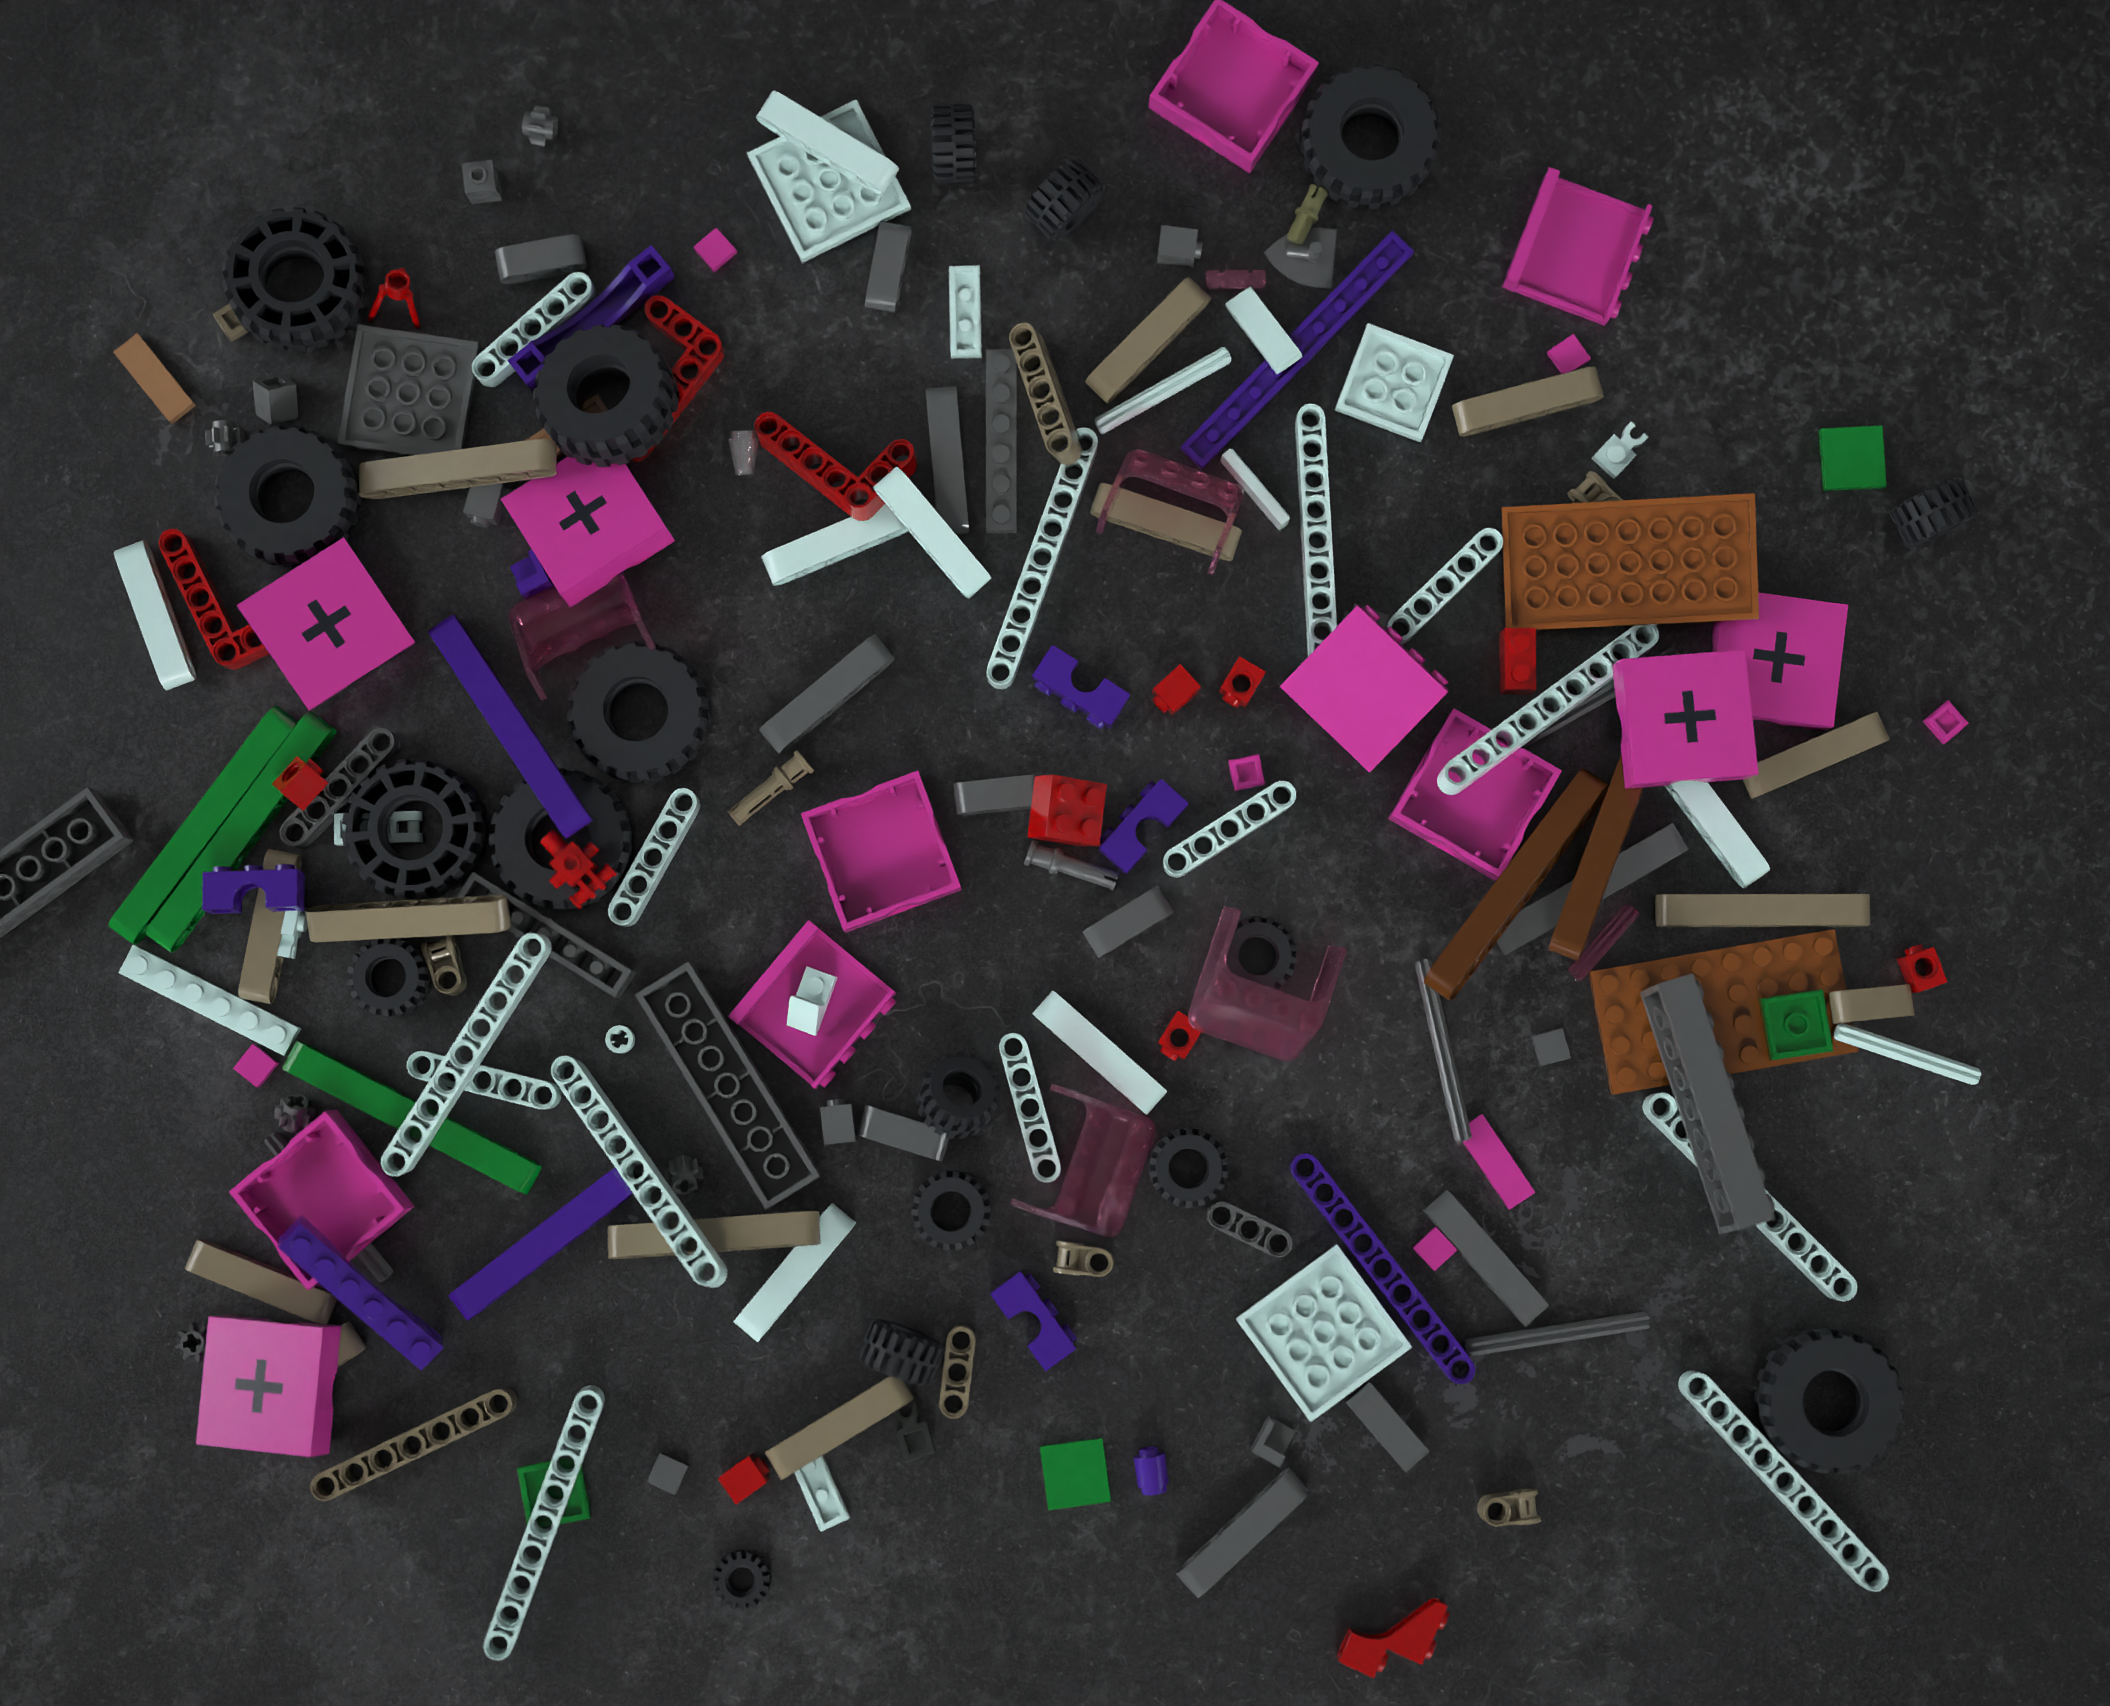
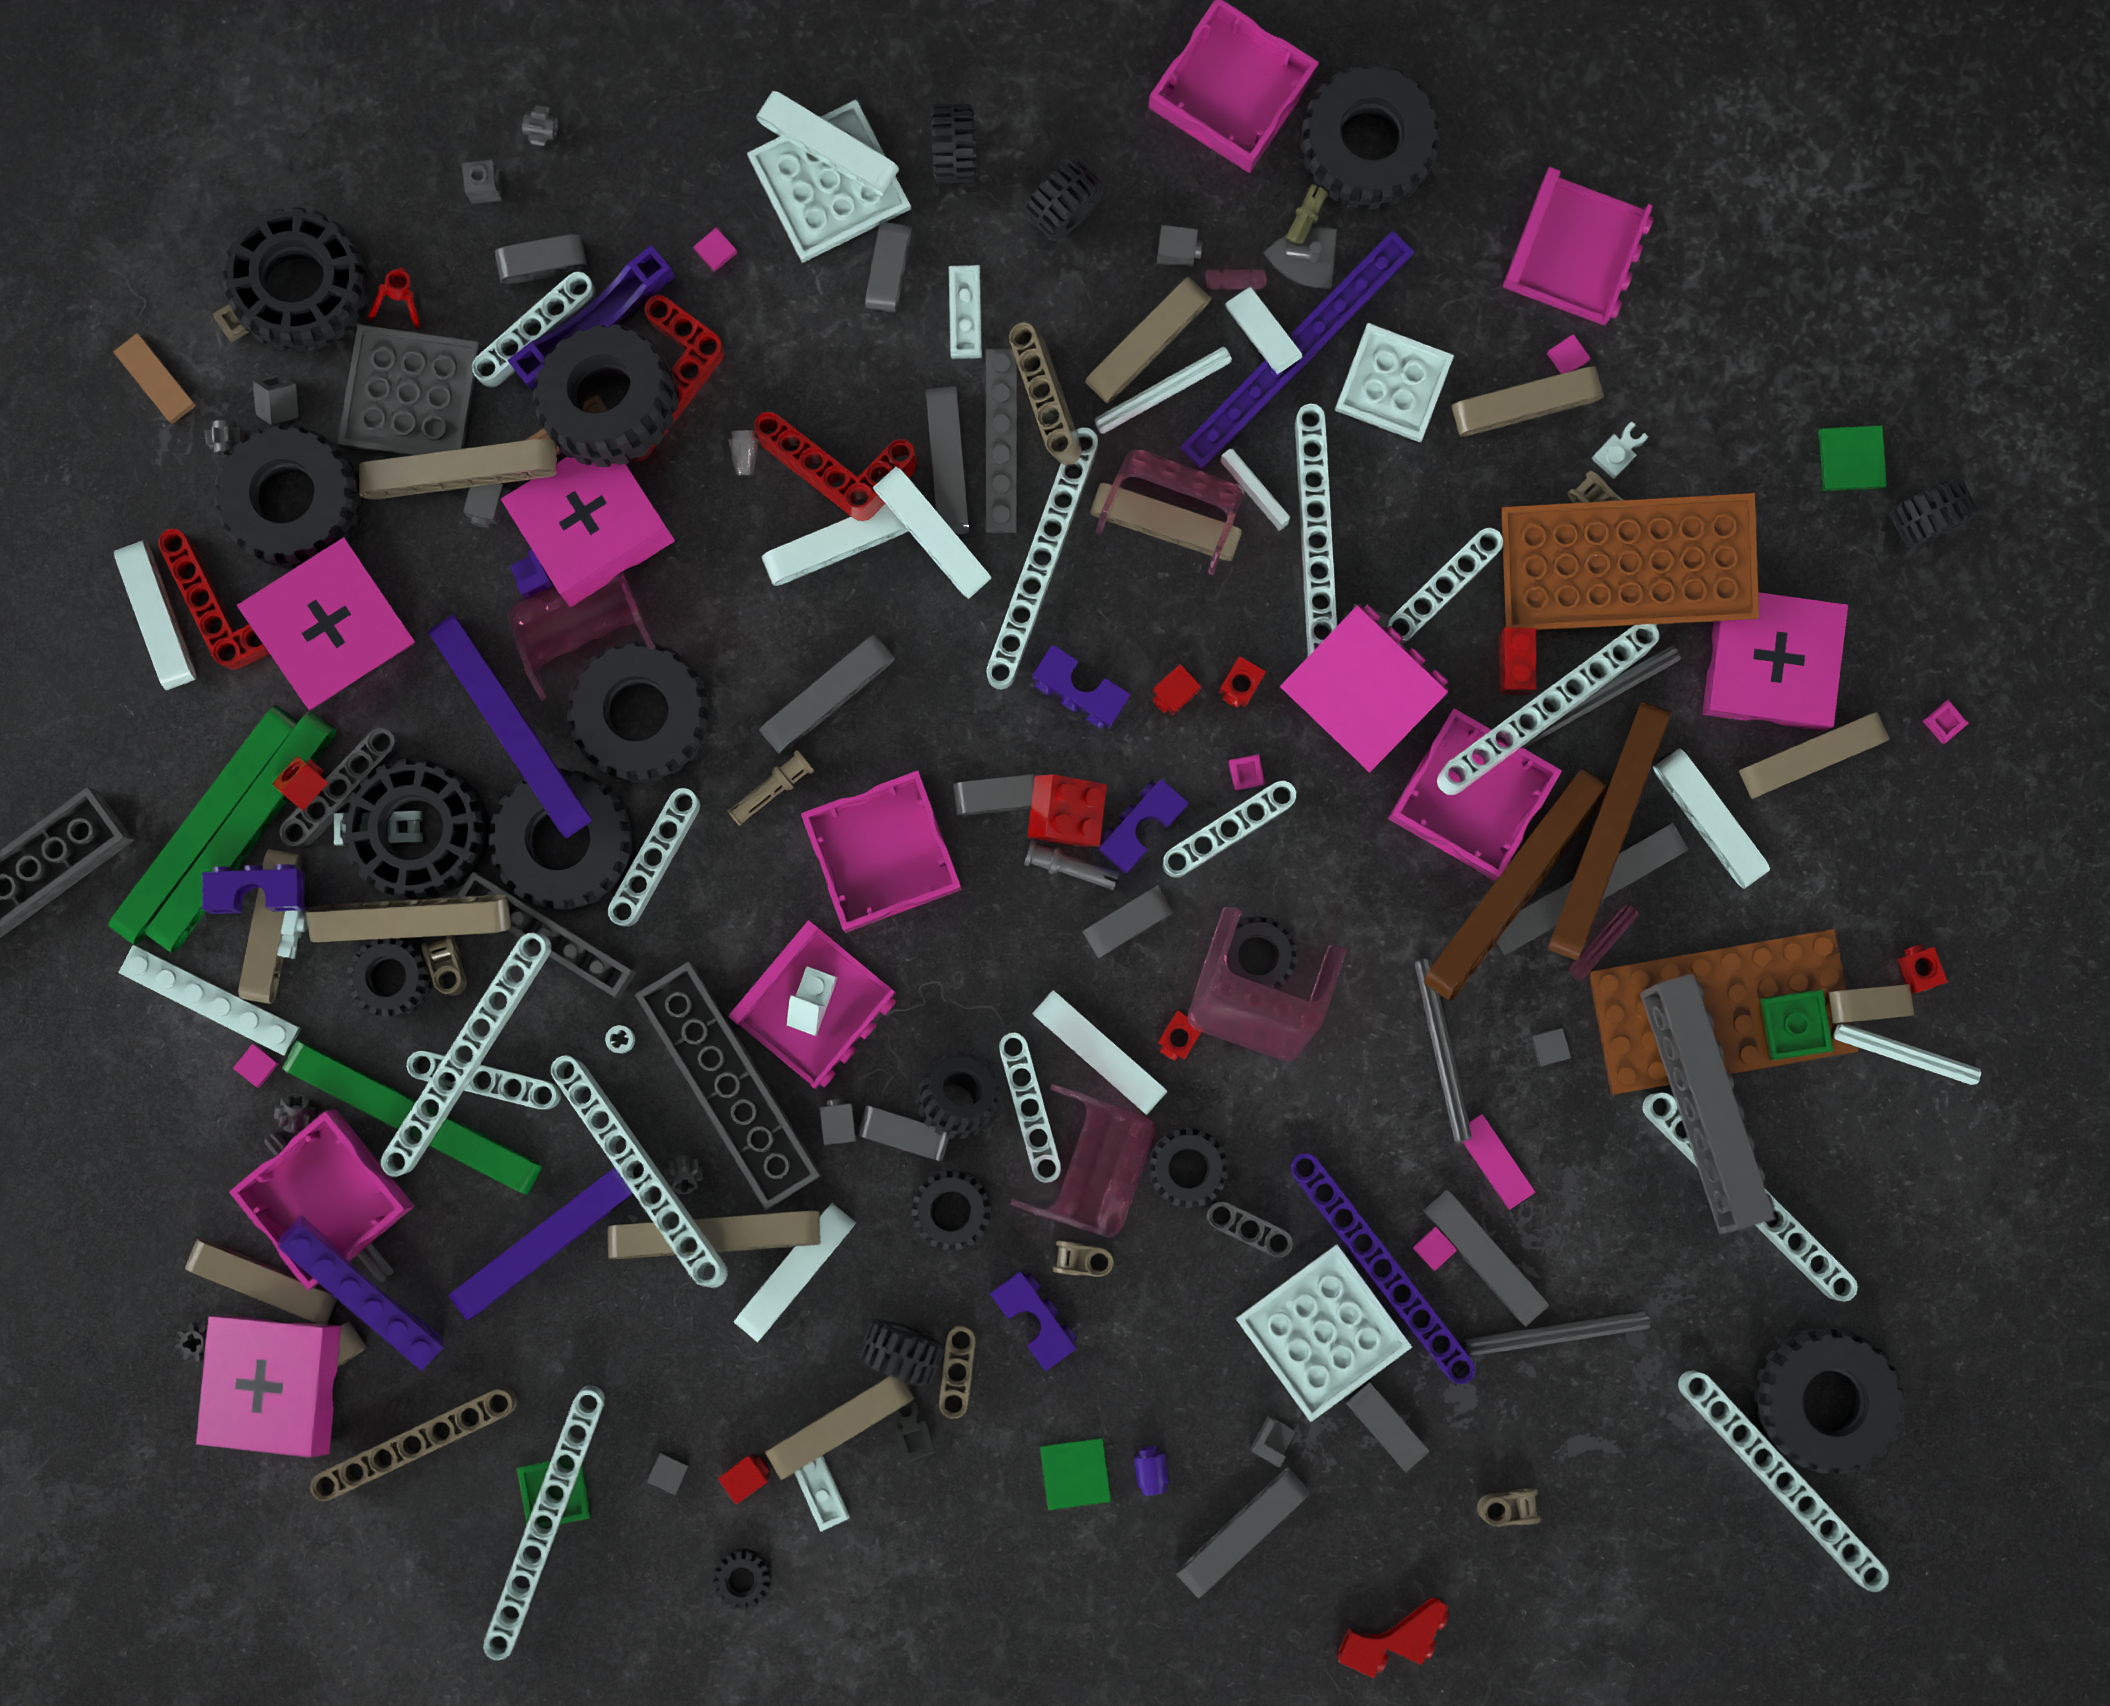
red piece [540,830,617,909] -> none
dark pink tile [1612,650,1759,789] -> none
dark tan beam [1655,894,1870,927] -> none

